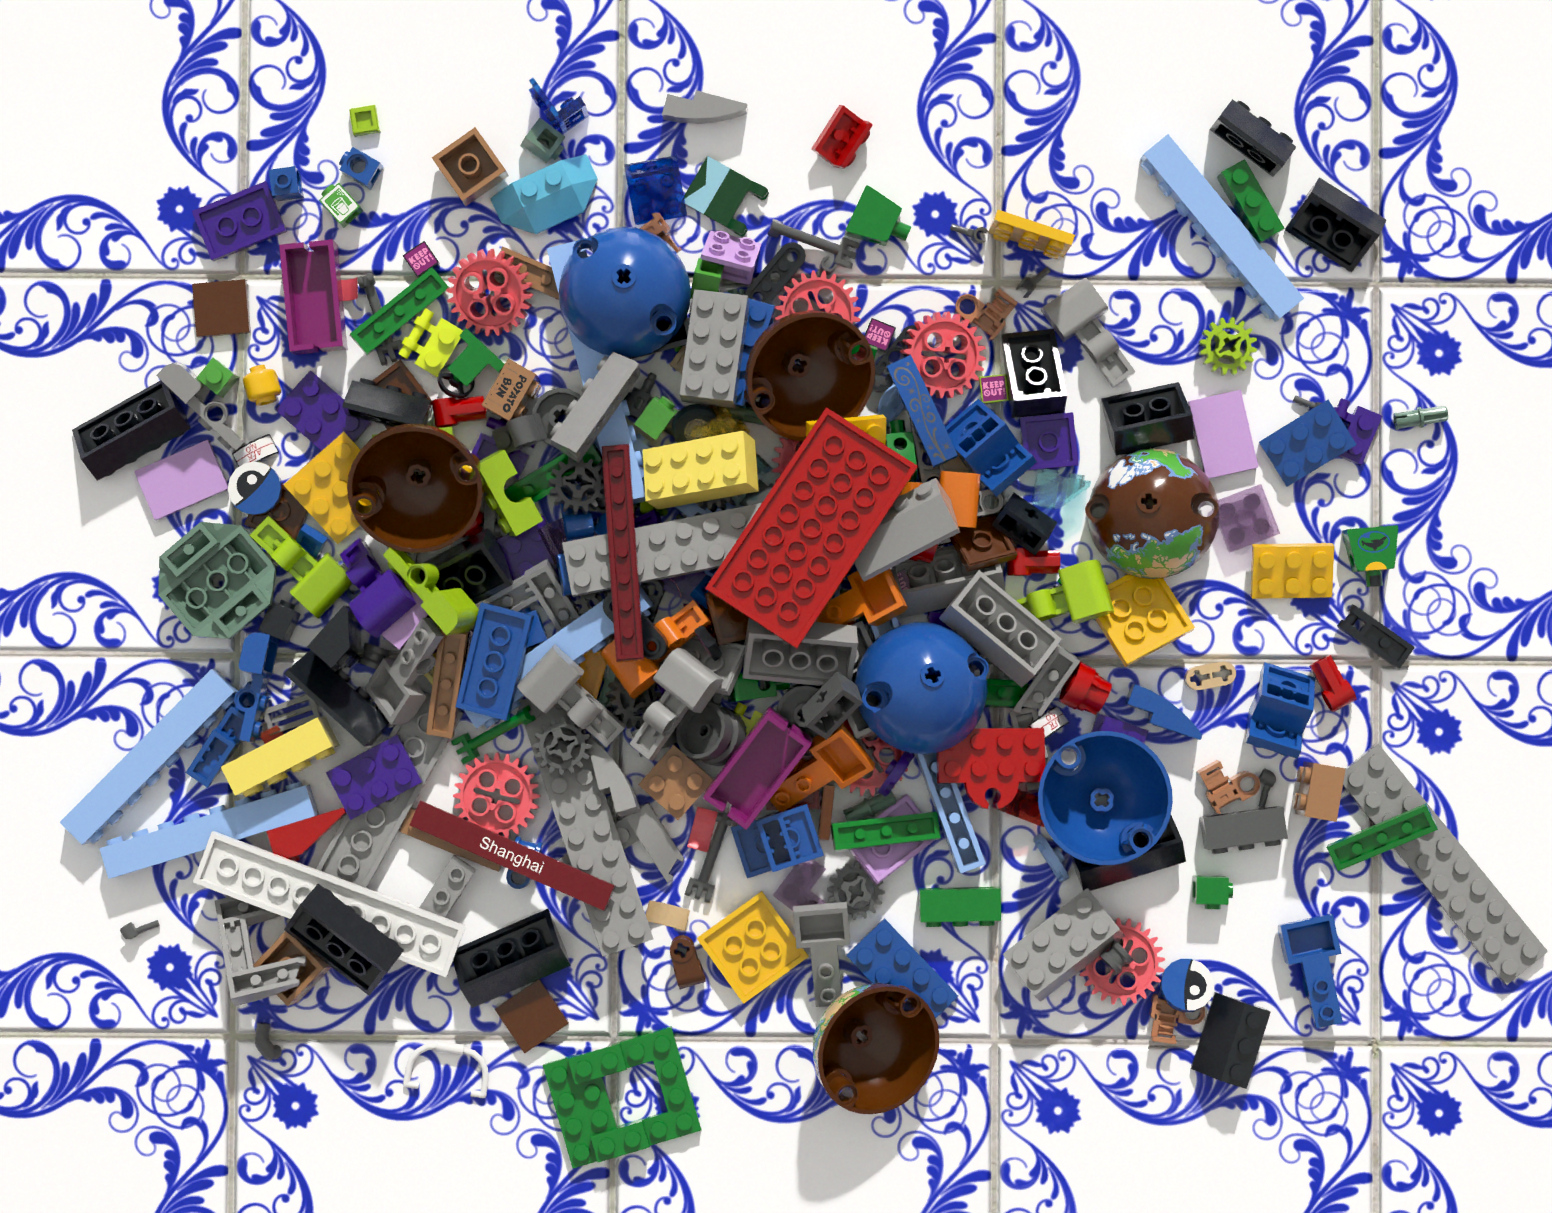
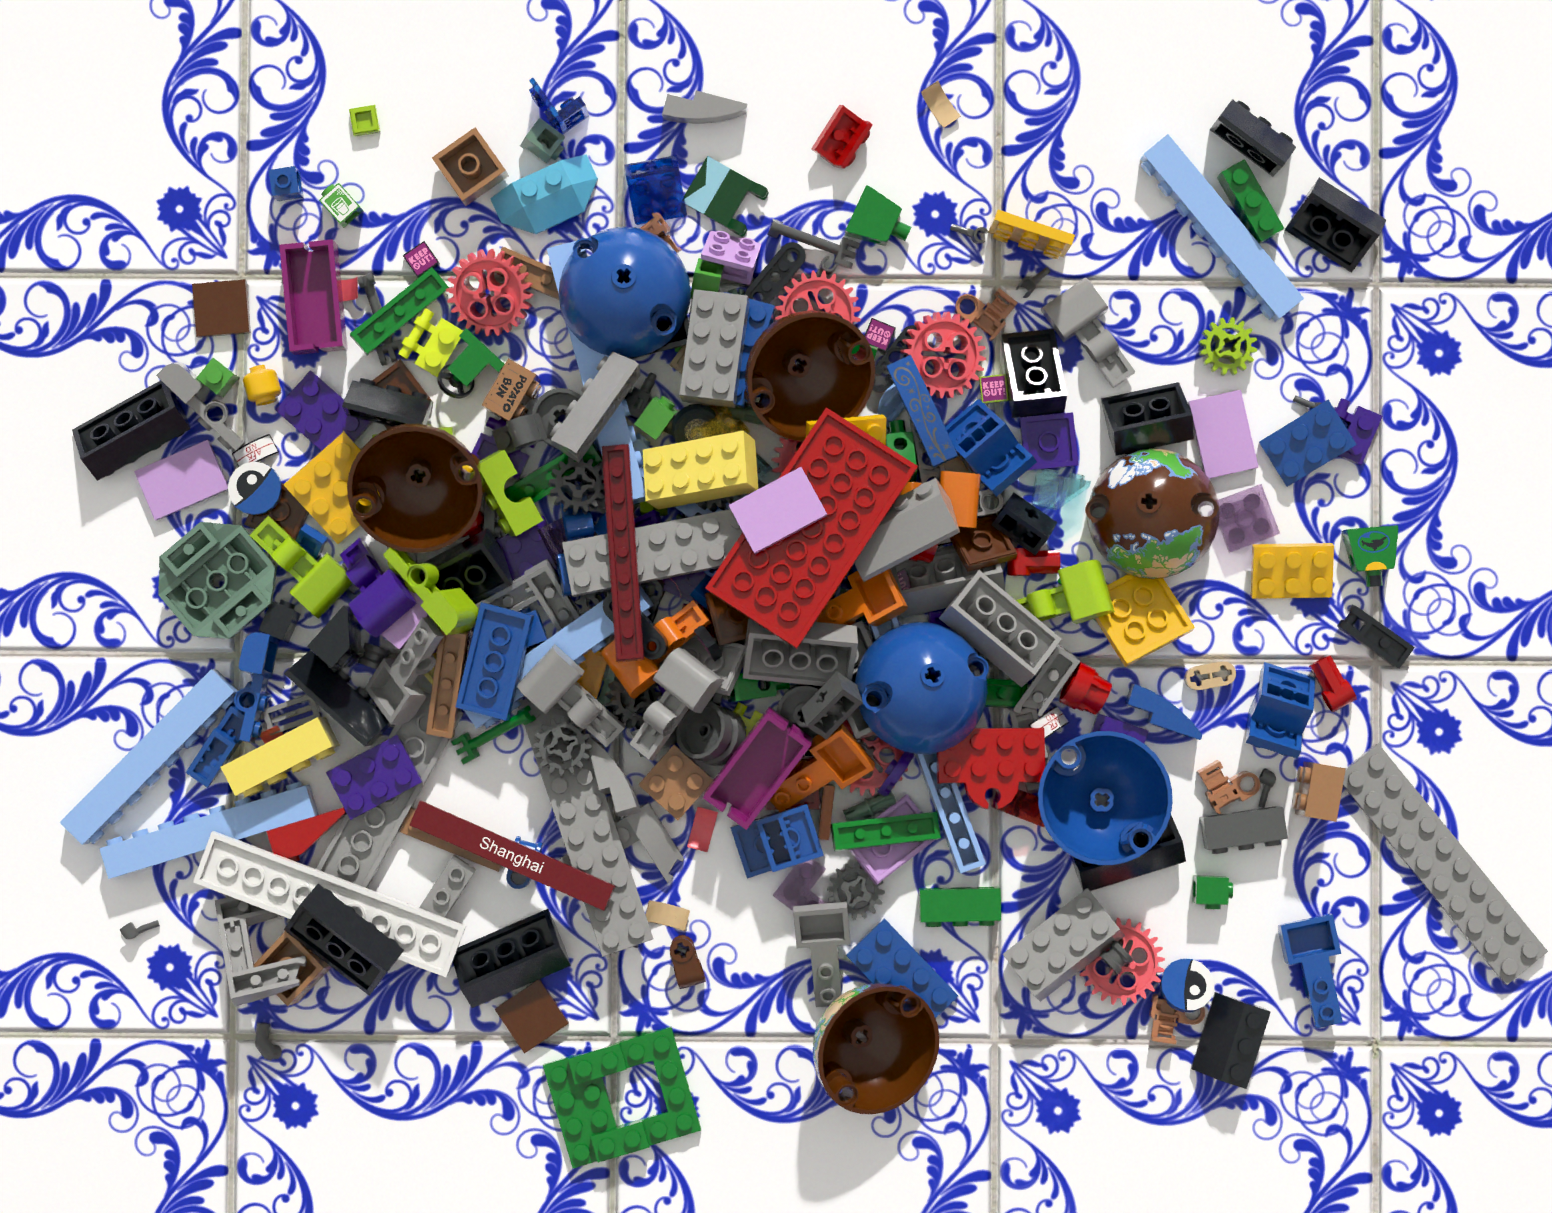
dark purple plate [192,181,287,262] -> none
blue brick [339,147,384,190] -> none
white piece [403,1041,489,1098] -> none
red piece [432,396,487,428] -> none
coral gear [453,752,541,838] -> none
dark grey hinge [684,811,733,903] -> none
yellow plate [697,891,809,1004] -> none
light blue plate [1033,833,1069,883] -> none
green plate [1326,803,1438,871] -> none
sand green axle [1393,406,1449,430] -> none
none -> lavender tile [729,467,827,554]
none -> tan sticker [921,81,961,128]

